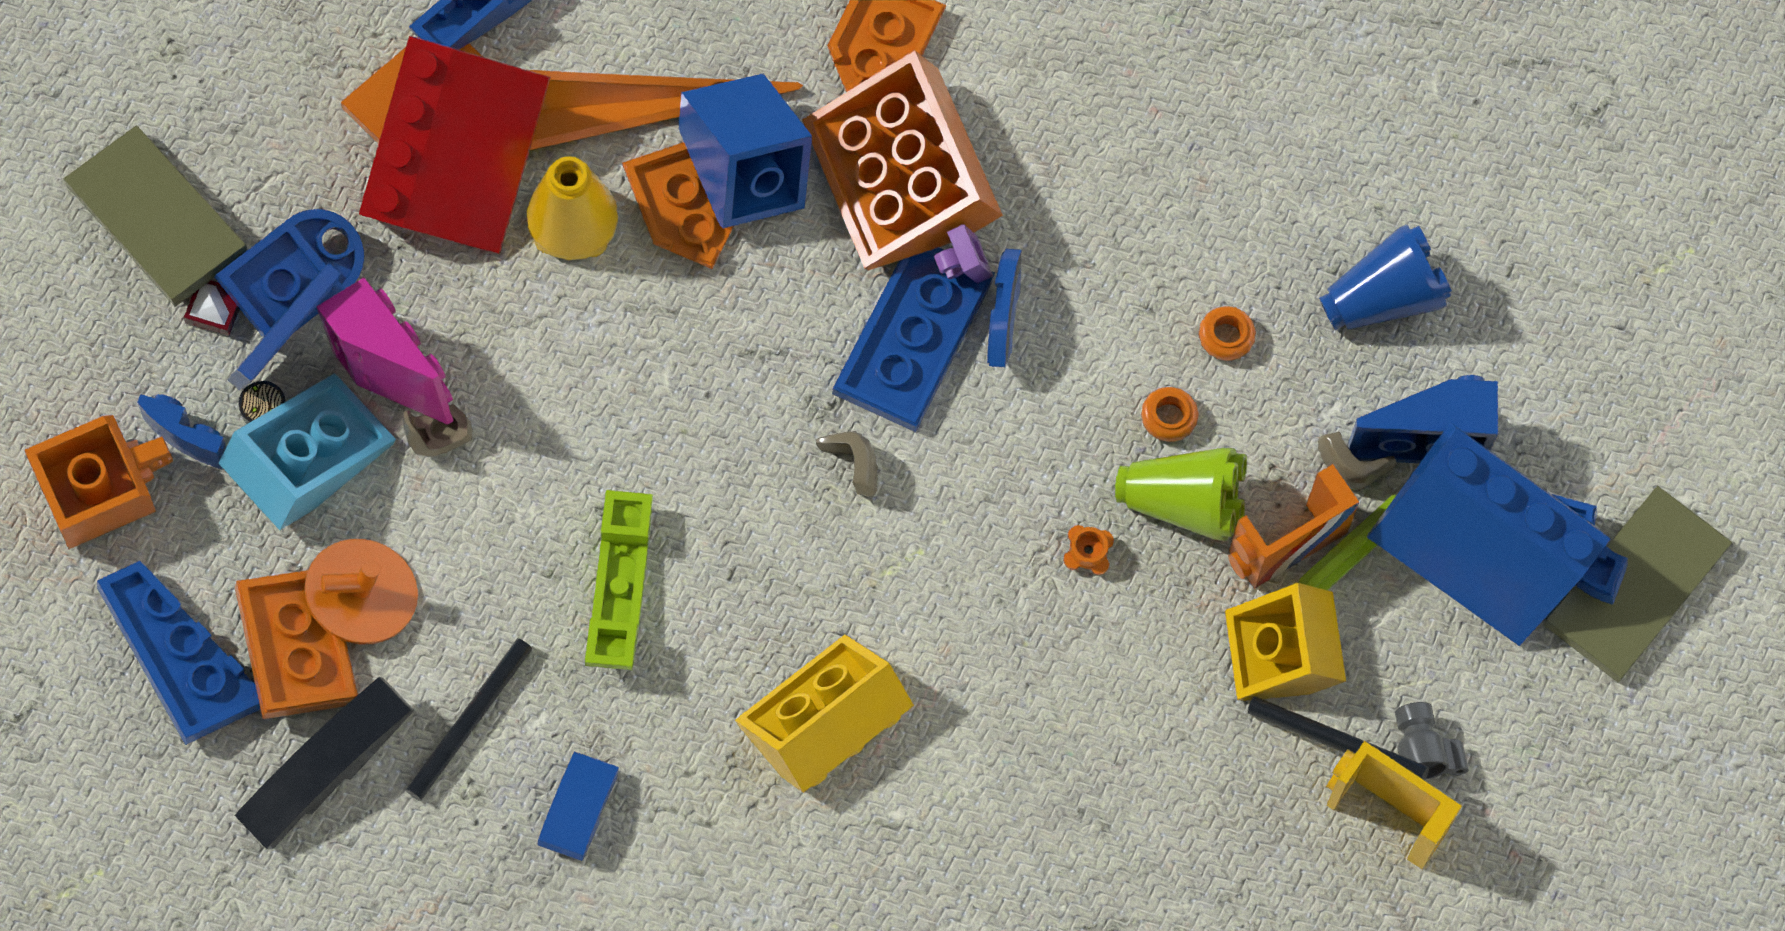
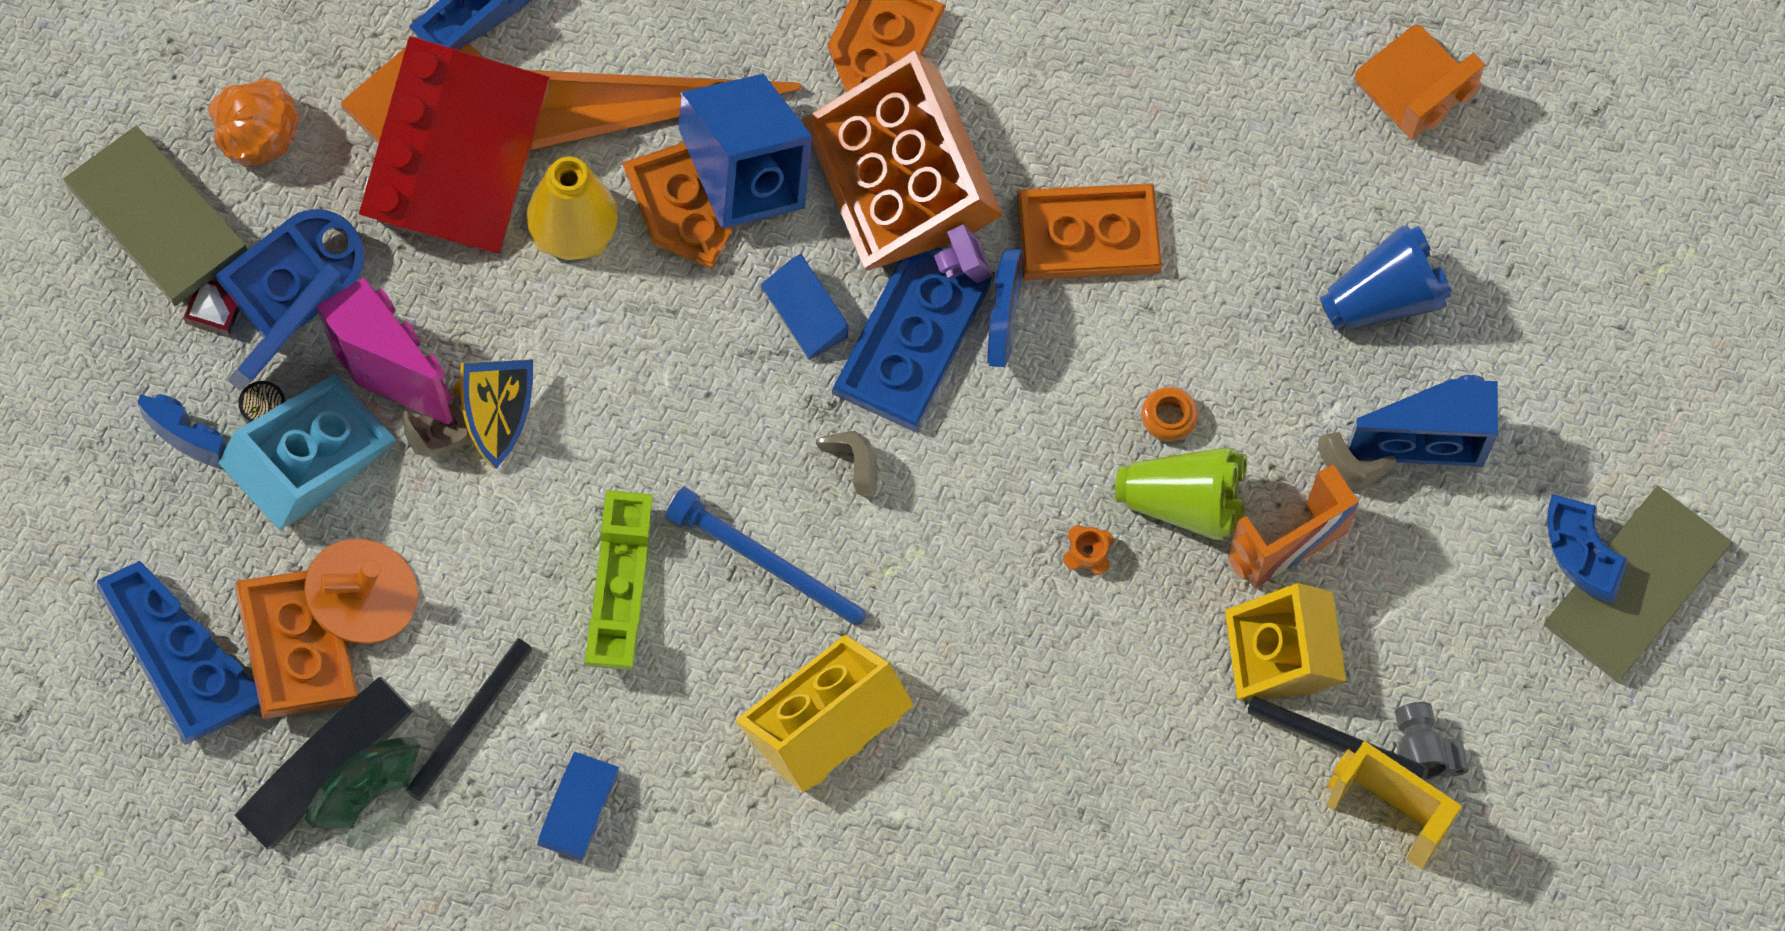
orange hinge [24,415,173,550] -> none
orange piece [1199,306,1256,361] -> none
lime axle [1298,495,1396,590] -> none
blue slope [1366,422,1611,646] -> none
none -> orange hair [208,78,299,167]
none -> clear green tile [304,737,421,829]
none -> shield [453,359,533,469]
none -> blue piece [665,486,866,625]
none -> blue slope [761,254,849,360]
none -> orange tile [1017,183,1162,280]
none -> orange bracket [1354,25,1485,141]

